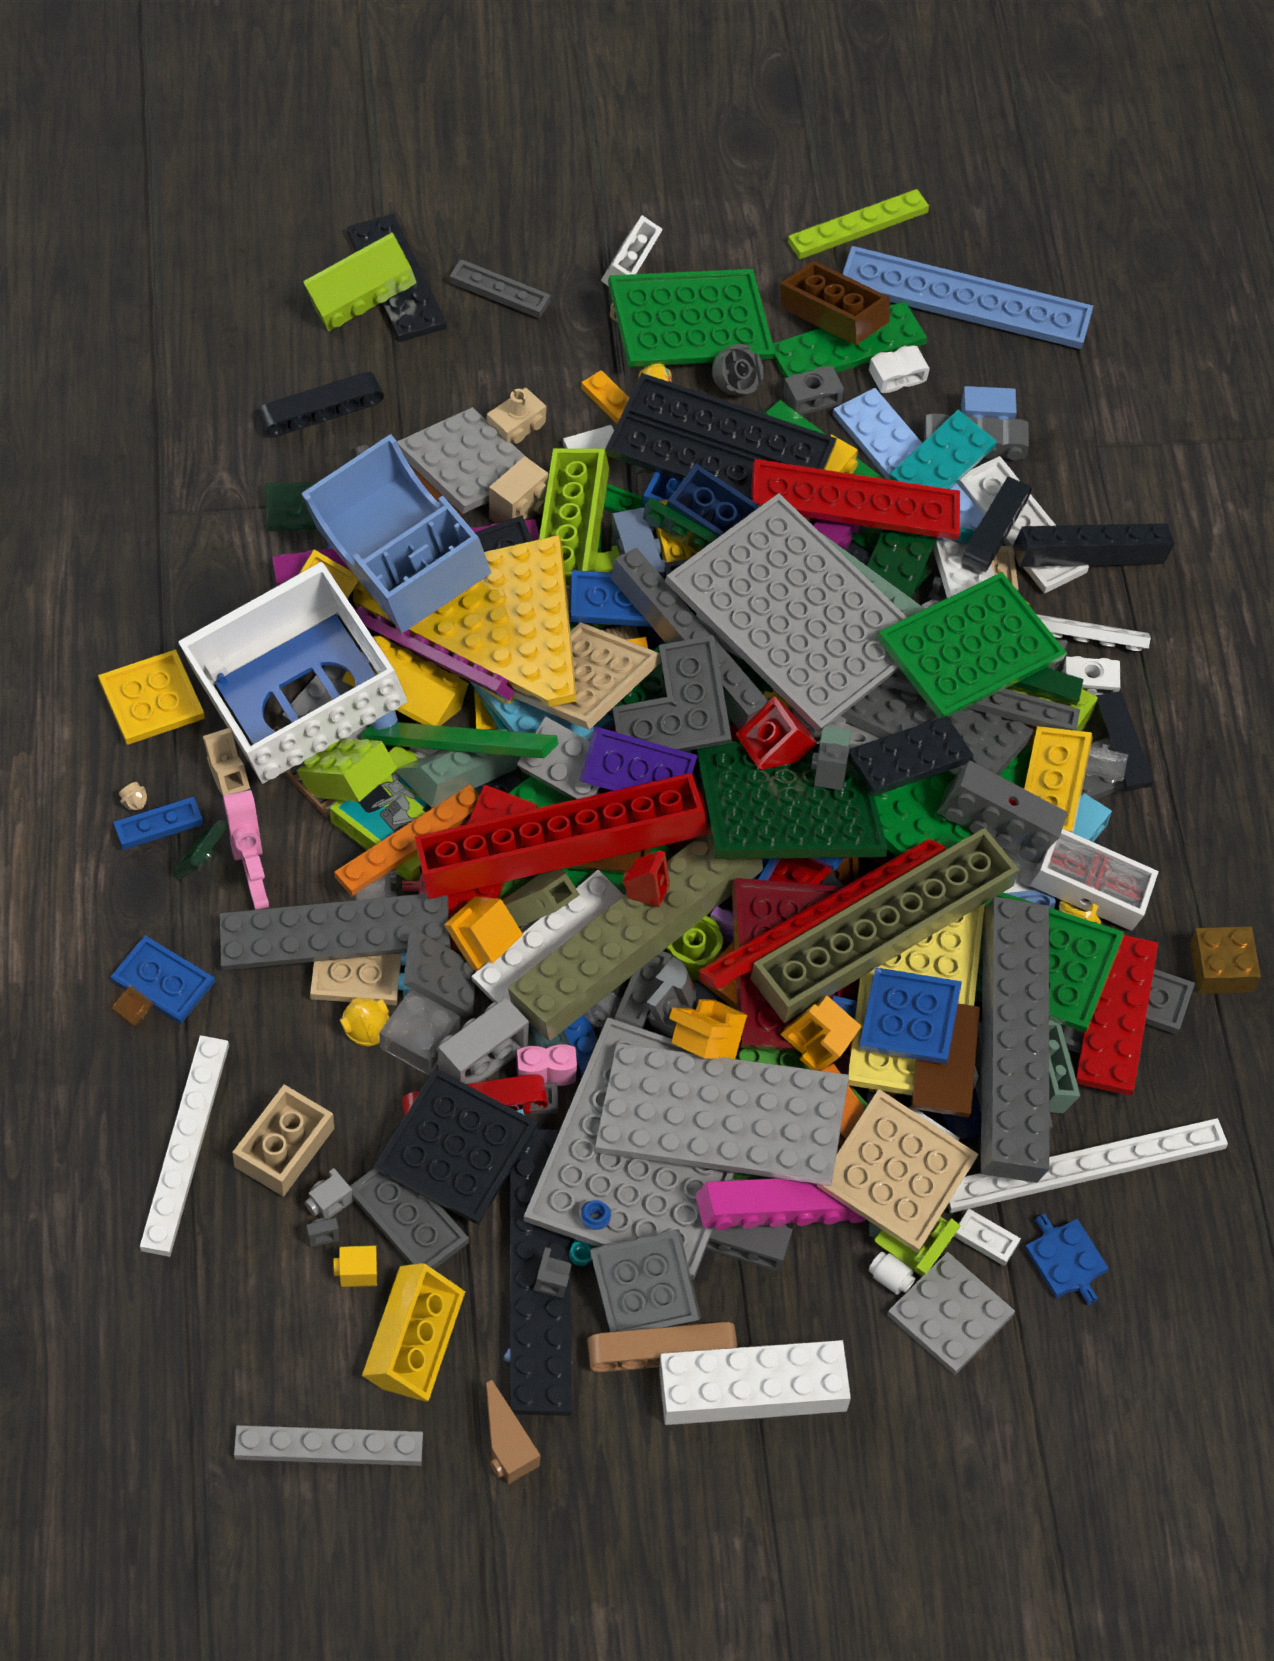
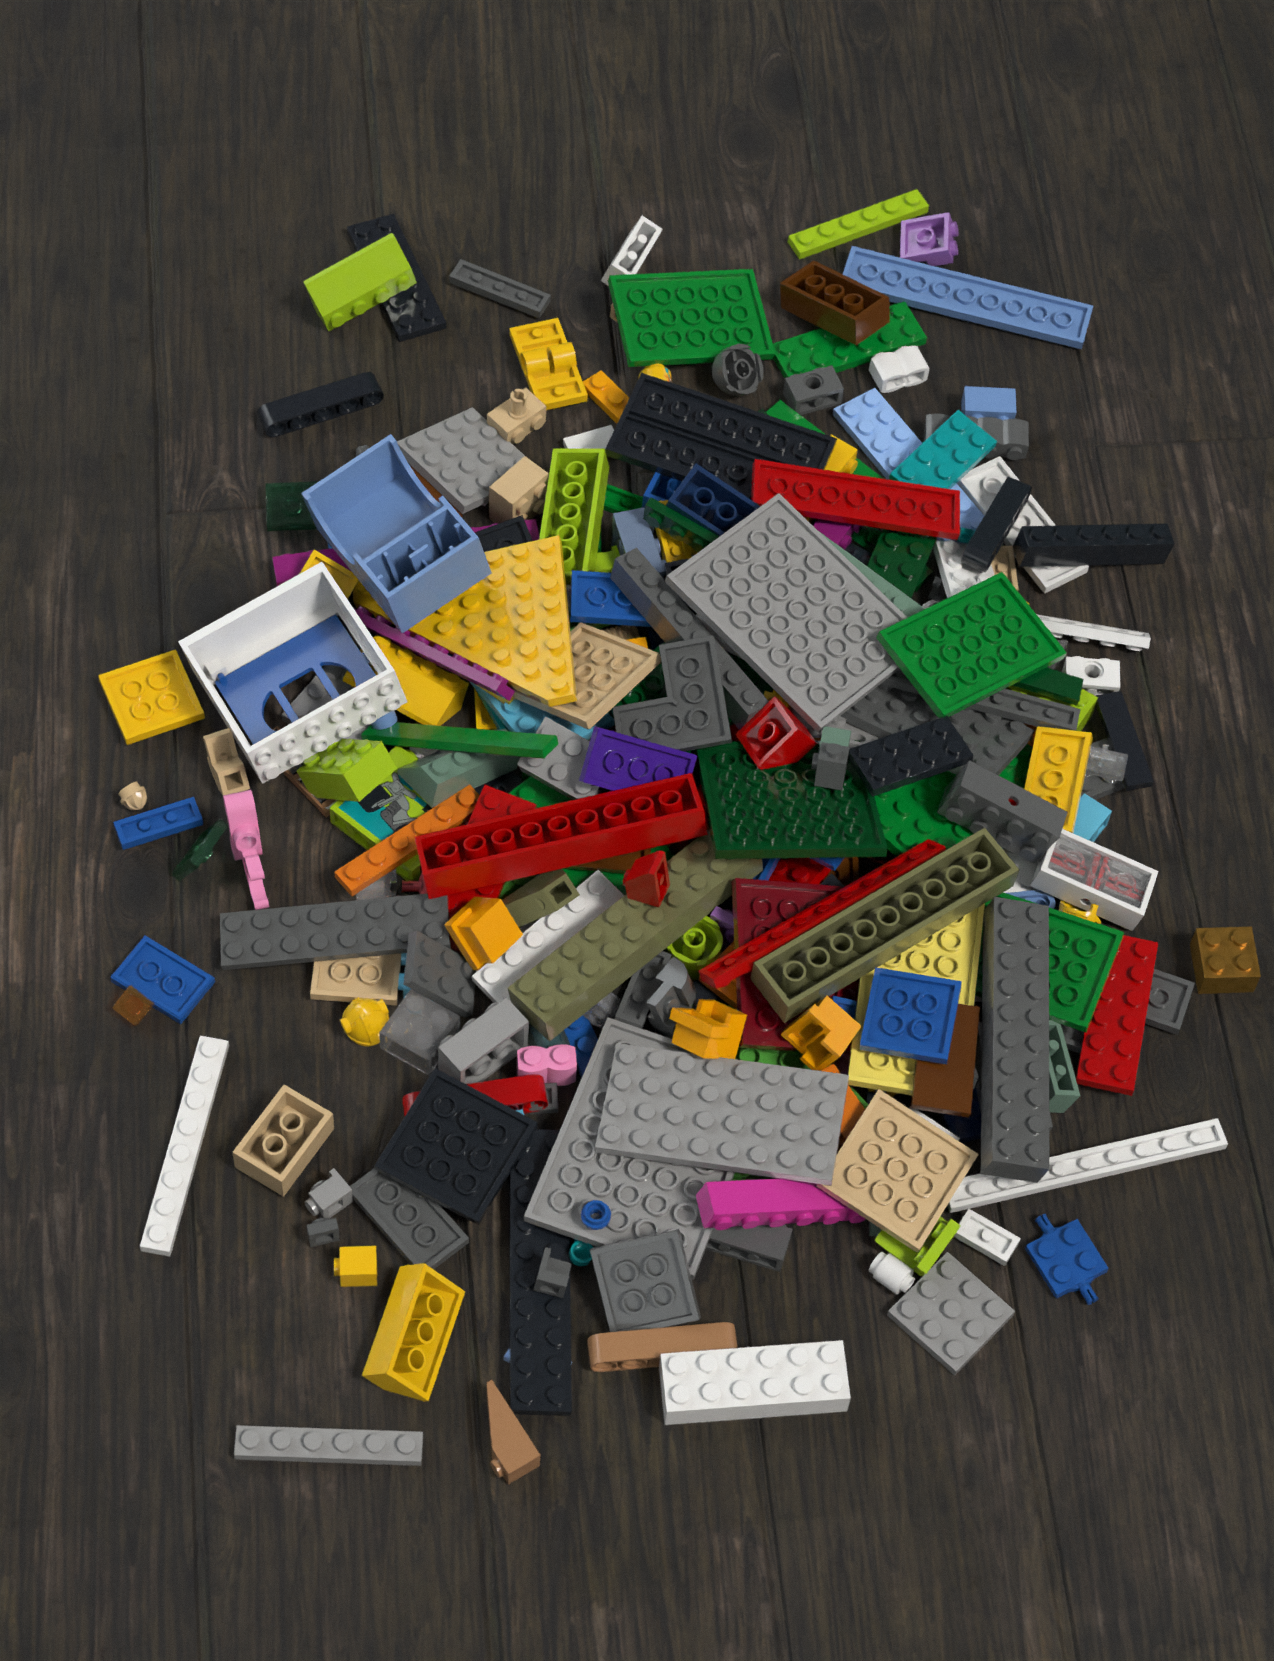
none -> yellow plate [509,318,588,410]
none -> medium lavender plate [900,212,959,266]

